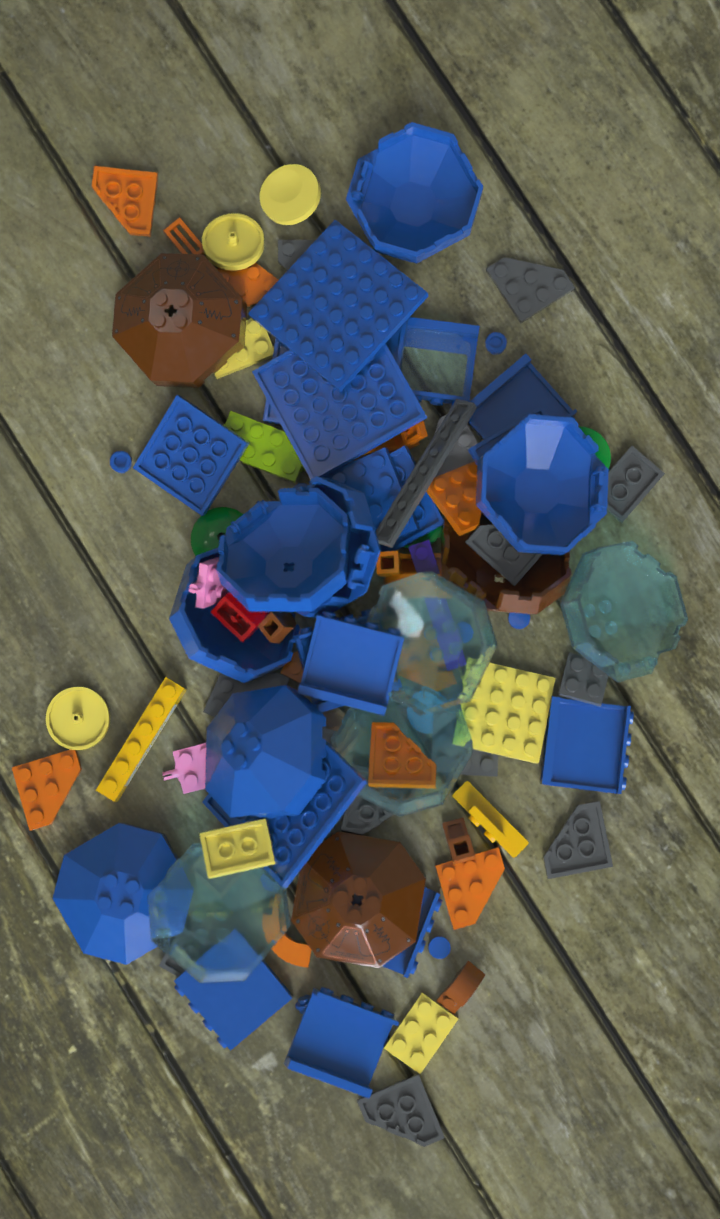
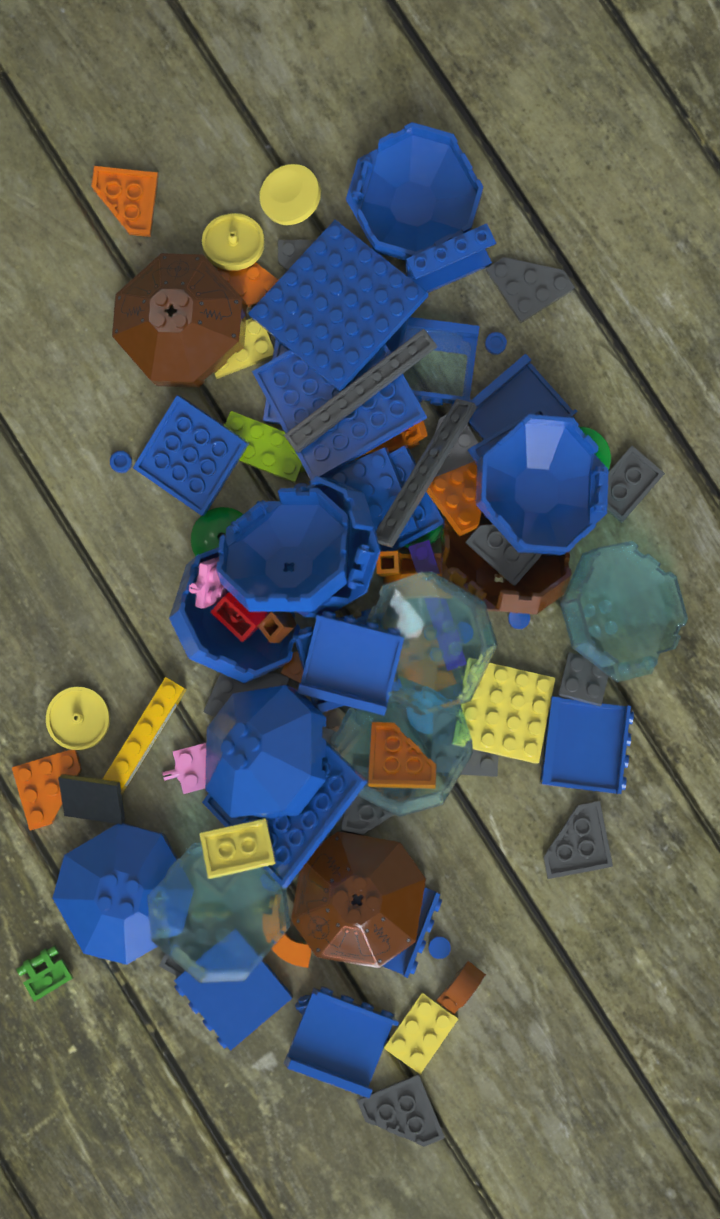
orange tile [163,218,204,255] -> none
orange plate [435,847,505,930] -> none
dark orange brick [442,818,475,865] -> none
yellow bracket [452,781,529,858] -> none
none -> bright green plate [16,945,74,1002]
none -> black tile [58,774,126,825]
none -> dark grey tile [284,328,437,453]
none -> blue panel [405,223,496,293]

